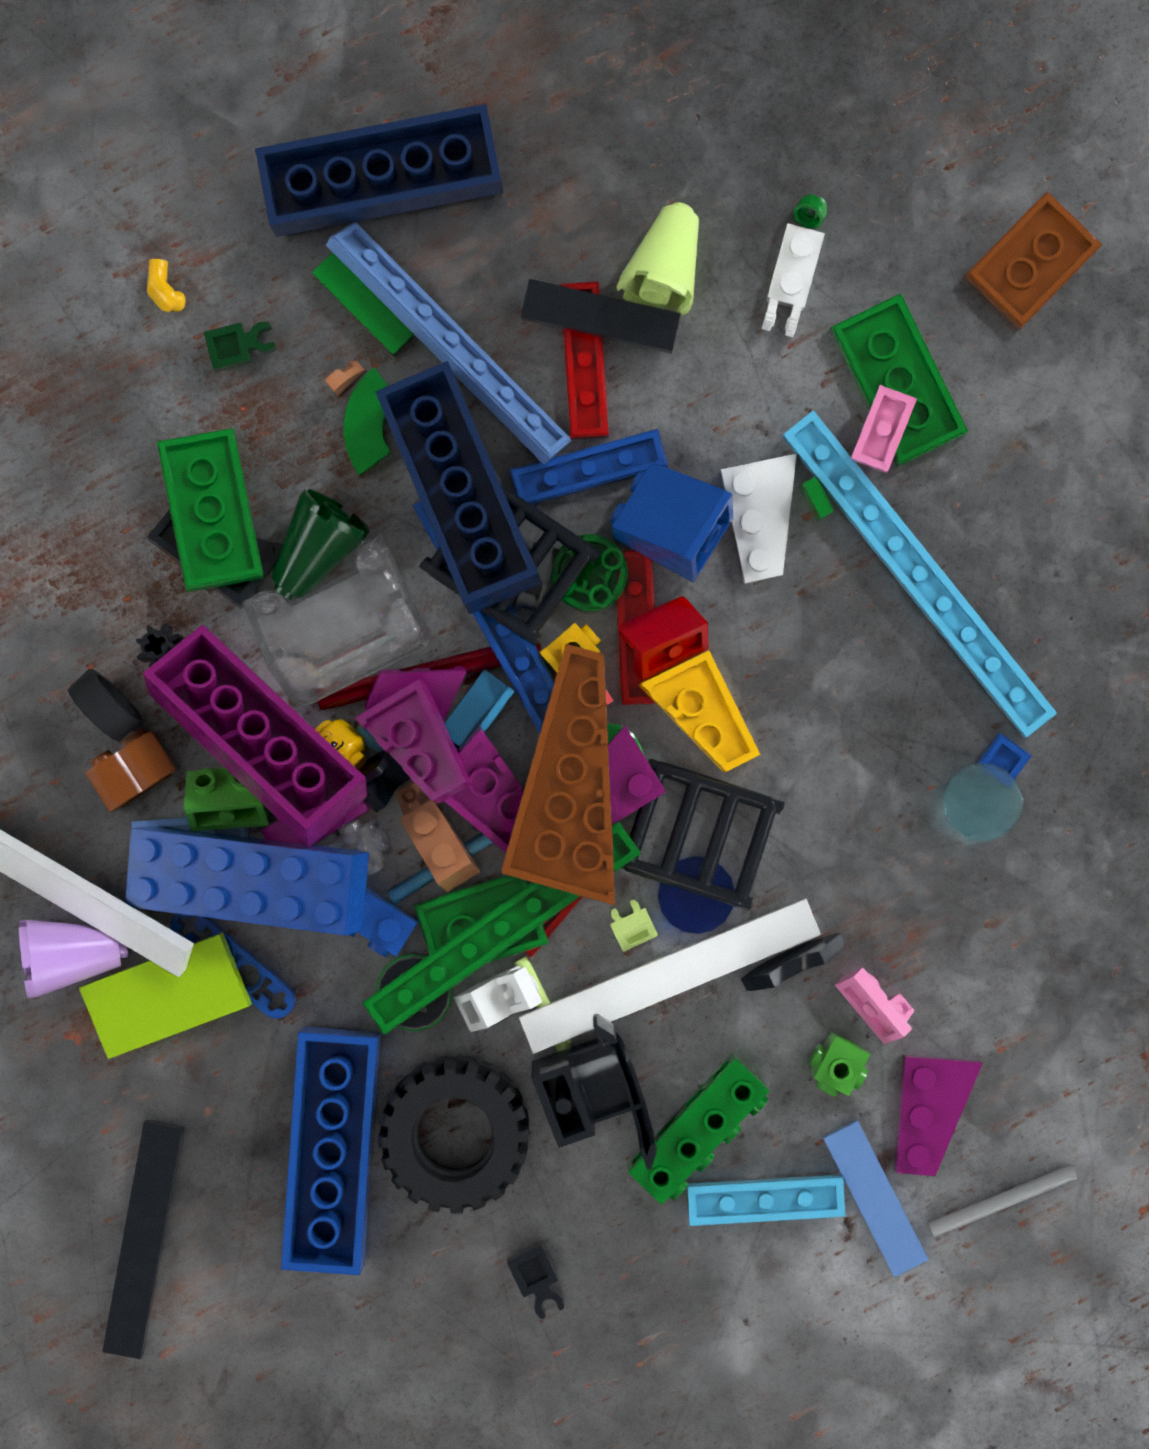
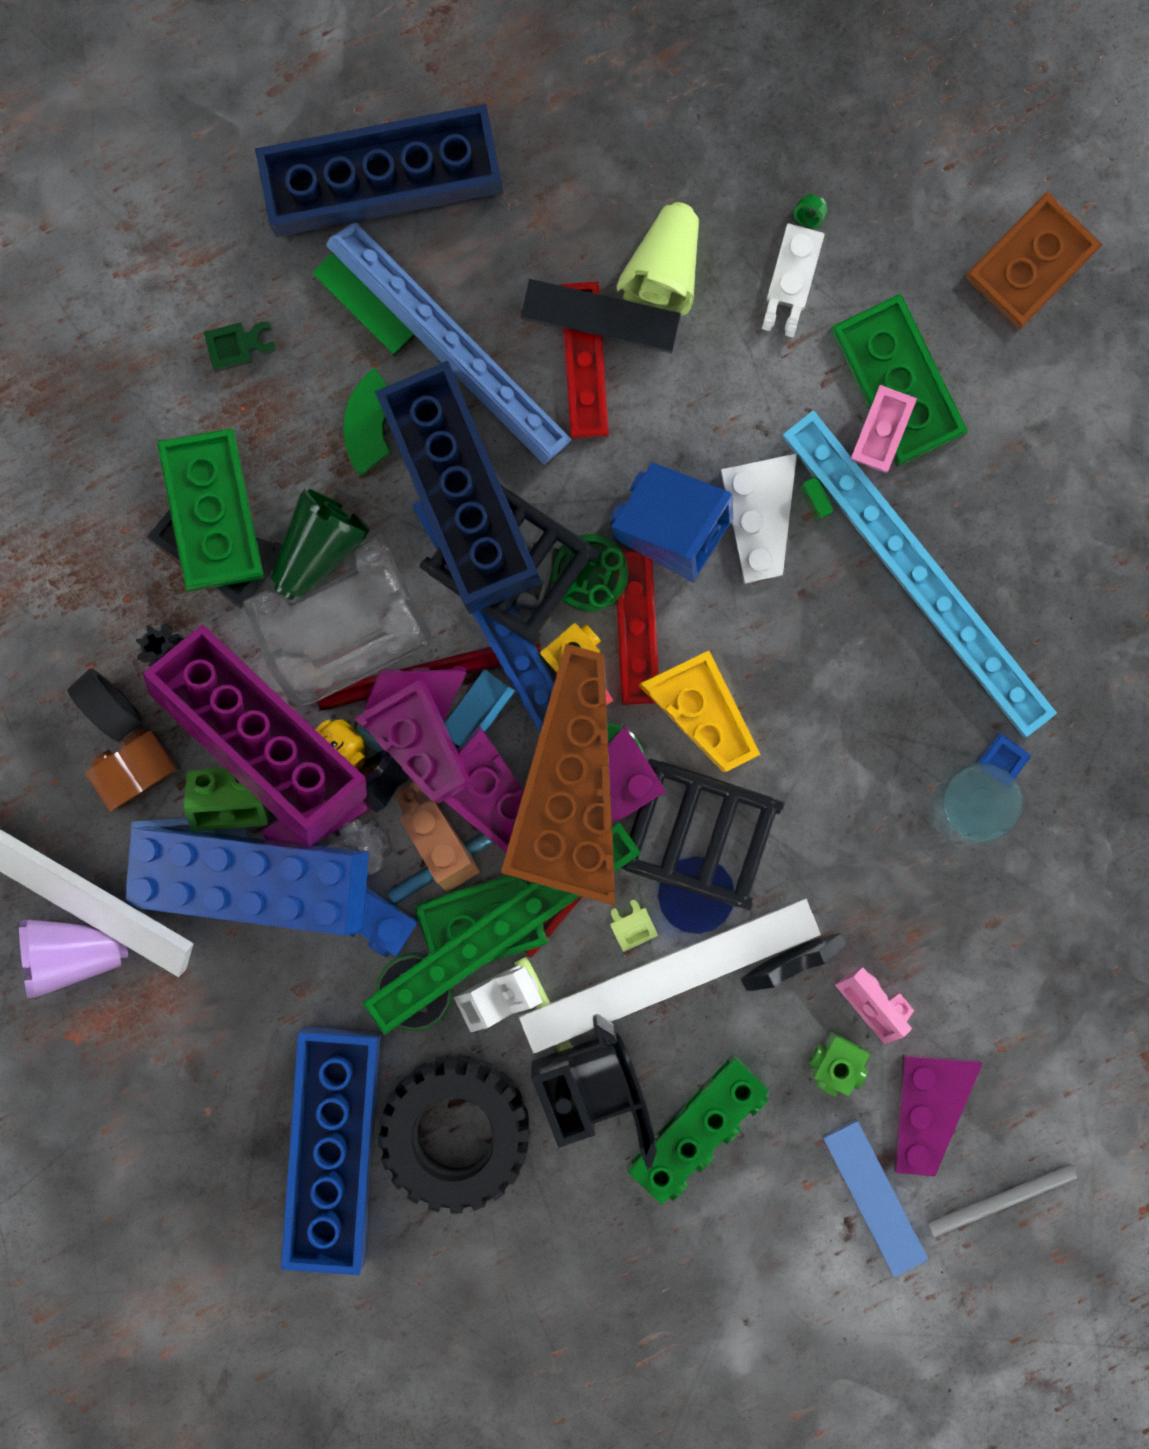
lime tile [79,932,252,1059] -> none
black tile [102,1120,184,1359] -> none
yellow arm [147,259,186,313] -> none
blue beam [170,913,297,1019] -> none
nougat tile [325,361,367,397] -> none
black plate [507,1242,564,1319] -> none
blue tile [509,429,668,505] -> none
red panel [618,596,709,681] -> none
medium azure plate [687,1174,846,1226] -> none

